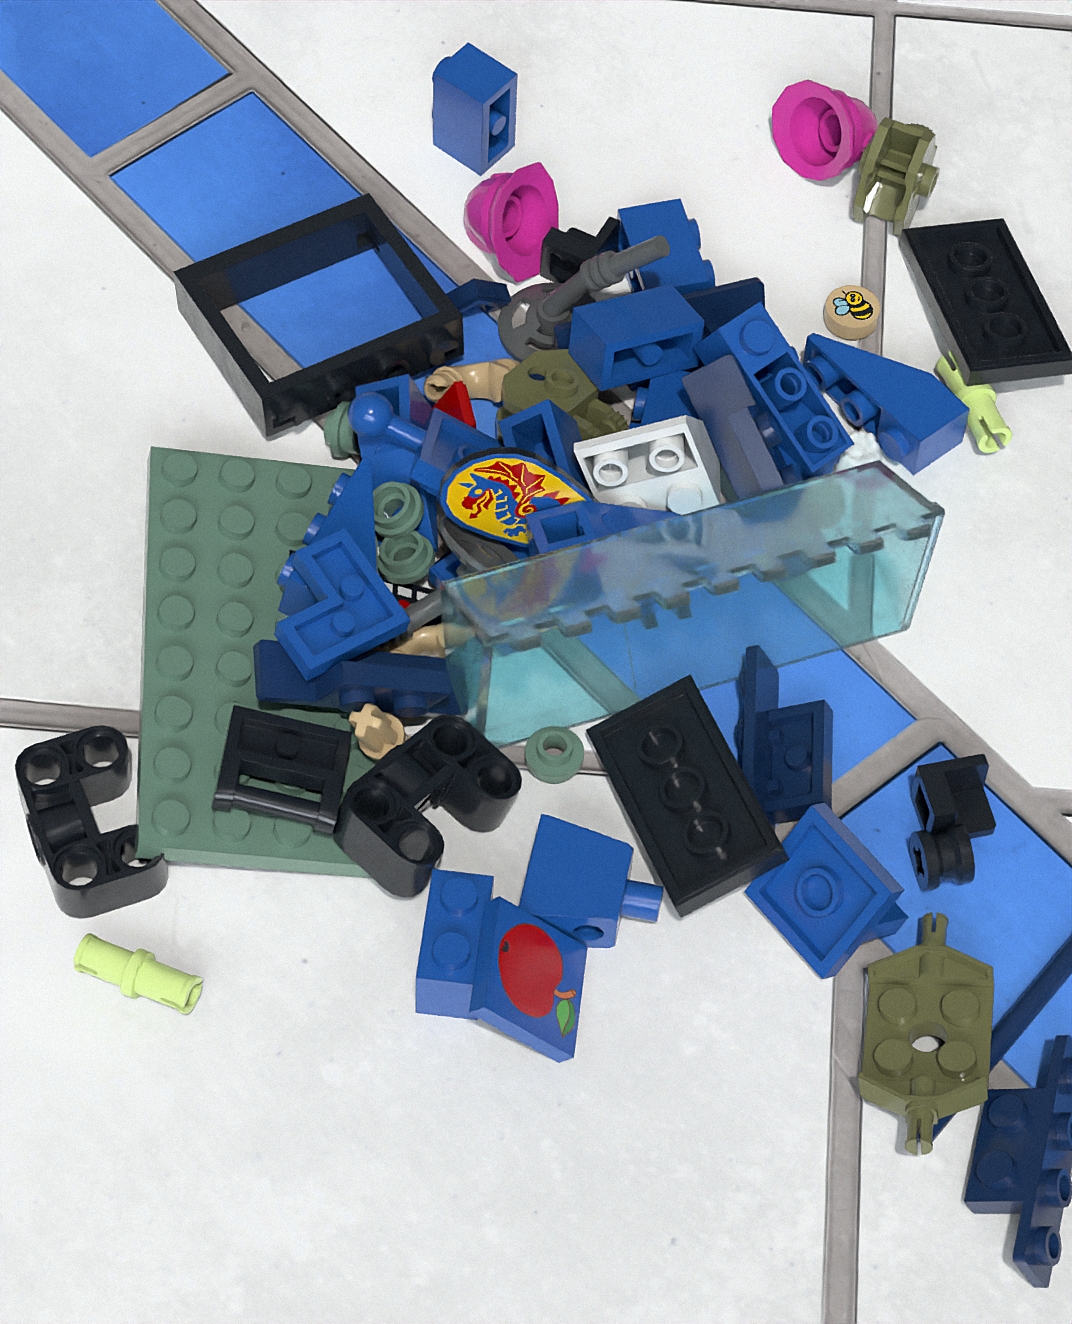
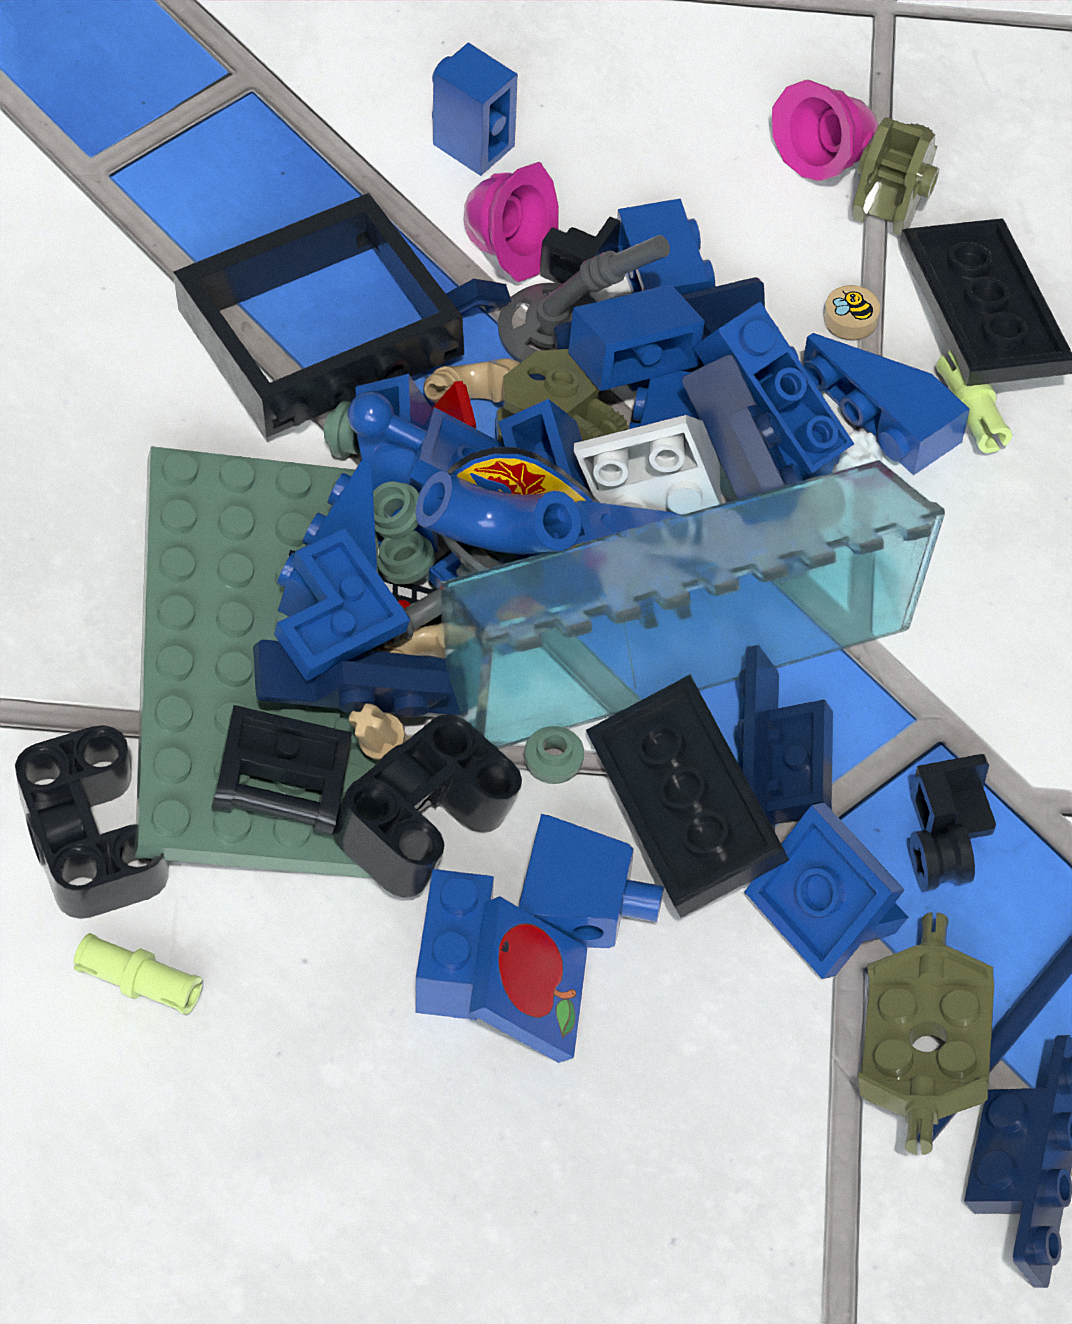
none -> blue cylinder [415,471,582,555]

